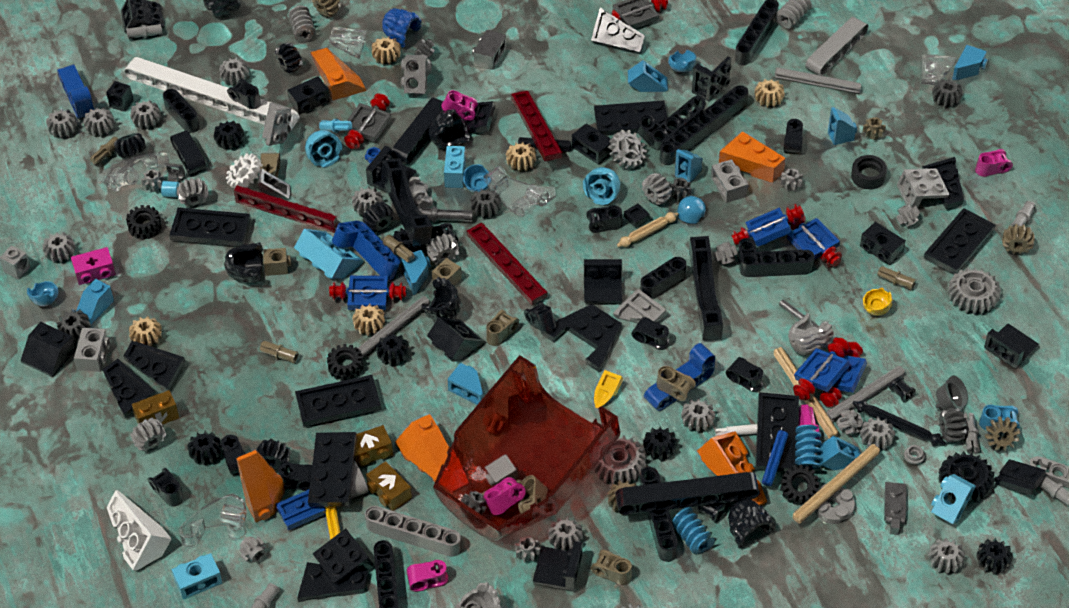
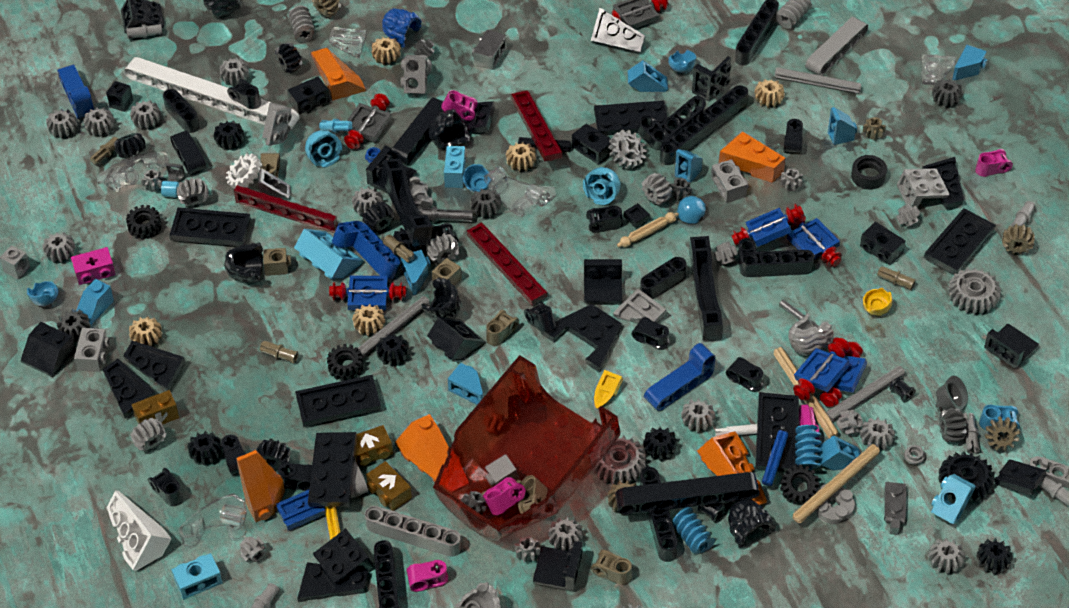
dark tan piece [656,366,696,401] -> none
black wheel [852,400,946,446] -> none

